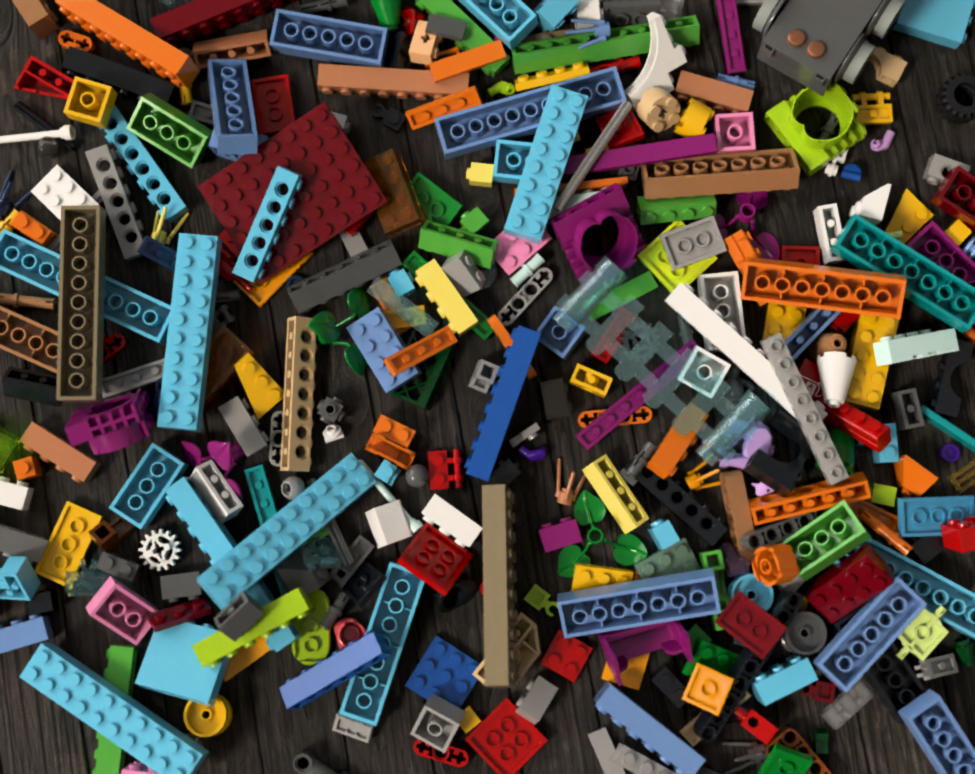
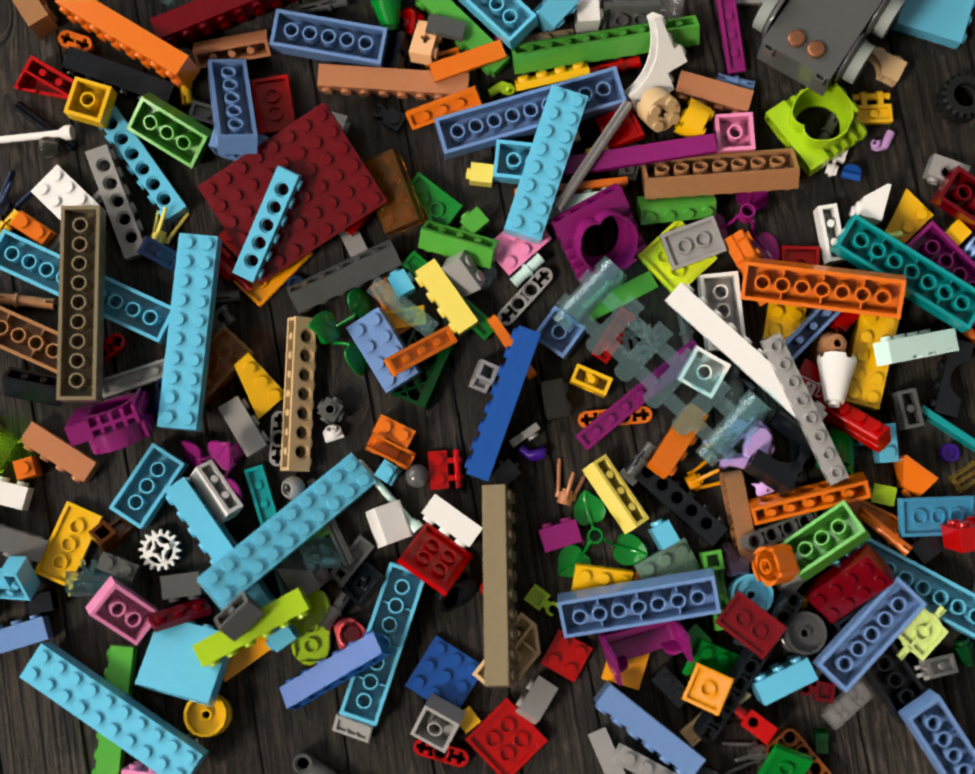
medium blue plant [565,18,610,49] -> none

